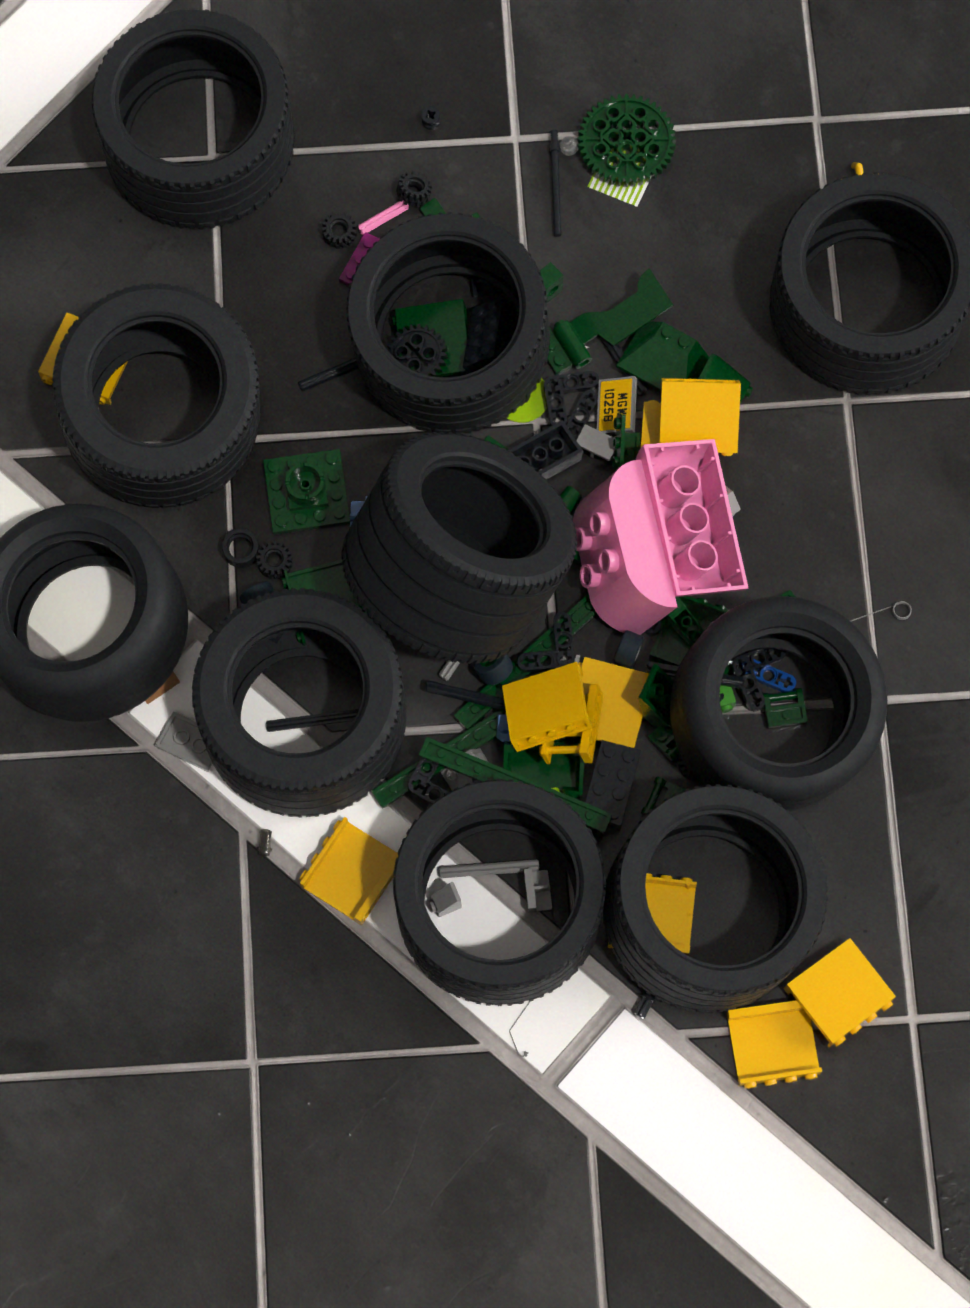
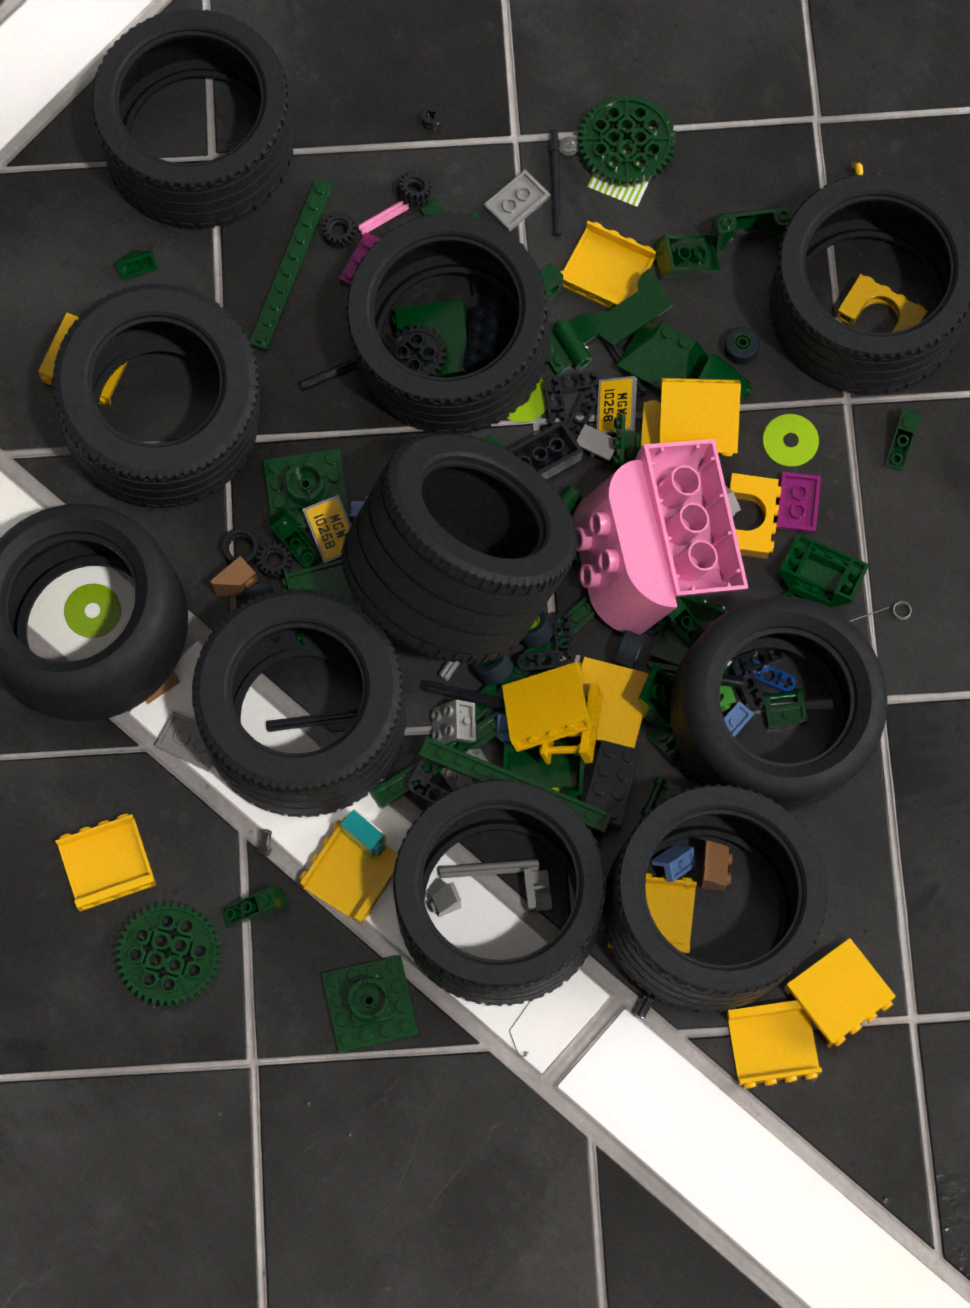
none -> yellow panel [55,814,156,912]
none -> lime sticker [64,583,121,638]
none -> dark green gear [115,901,222,1008]
none -> dark green slope [116,250,158,280]
none -> medium nougat slope [210,556,258,597]
none -> dark green slope [221,887,288,927]
none -> dark green plate [250,178,333,352]
none -> dark green slope [269,507,321,569]
none -> yellow tile [302,495,351,564]
none -> dark green piece [322,955,419,1054]
none -> teal piece [340,808,387,859]
none -> light grey bracket [431,700,476,744]
none -> light grey tile [484,170,551,232]
none -> black wheel [522,611,554,648]
none -> yellow panel [560,221,656,309]
none -> medium blue panel [651,845,697,882]
none -> dark green slope [654,235,720,279]
none -> medium nougat slope [701,840,732,891]
none -> dark green windscreen [711,207,793,252]
none -> black wheel [724,327,760,365]
none -> medium blue panel [724,701,754,737]
none -> yellow arch [730,473,781,559]
none -> lime sticker [763,414,819,466]
none -> magenta plate [776,472,821,533]
none -> dark green slope [779,533,870,608]
none -> yellow arch [836,274,927,332]
none -> dark green slope [885,407,922,470]

